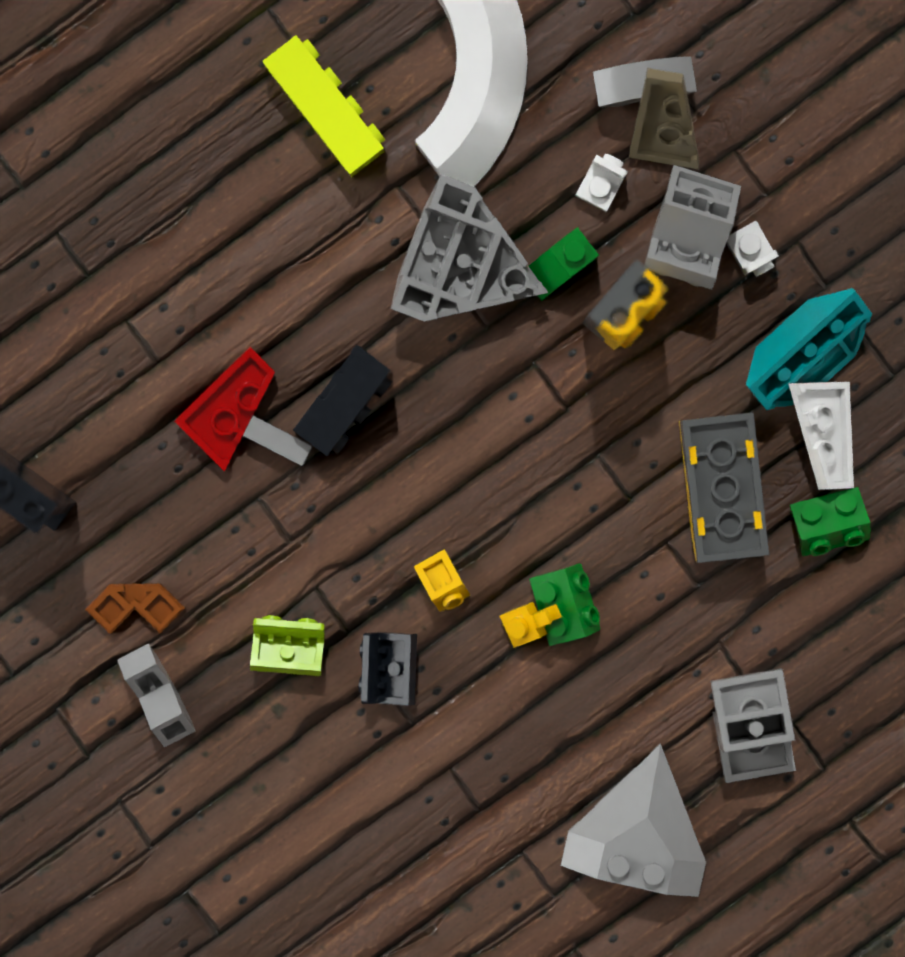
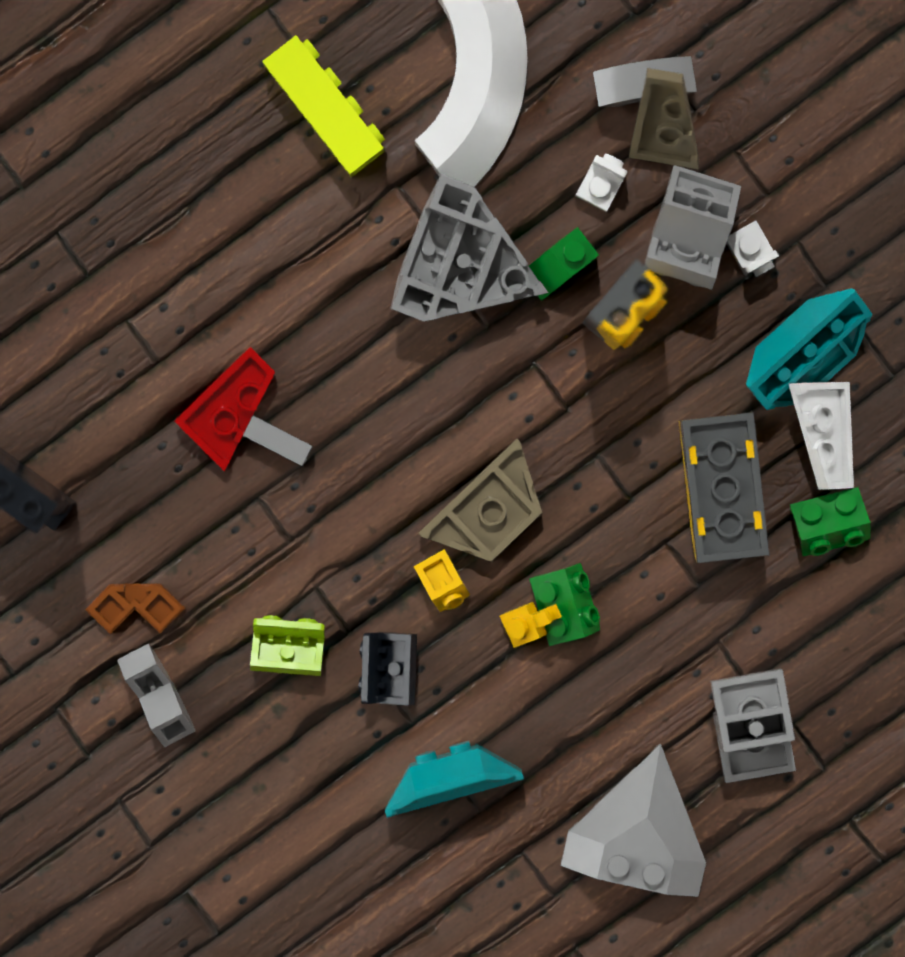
black wedge [293,344,393,456] -> none
none -> teal wedge [385,741,524,818]
none -> dark tan wing [419,439,542,562]

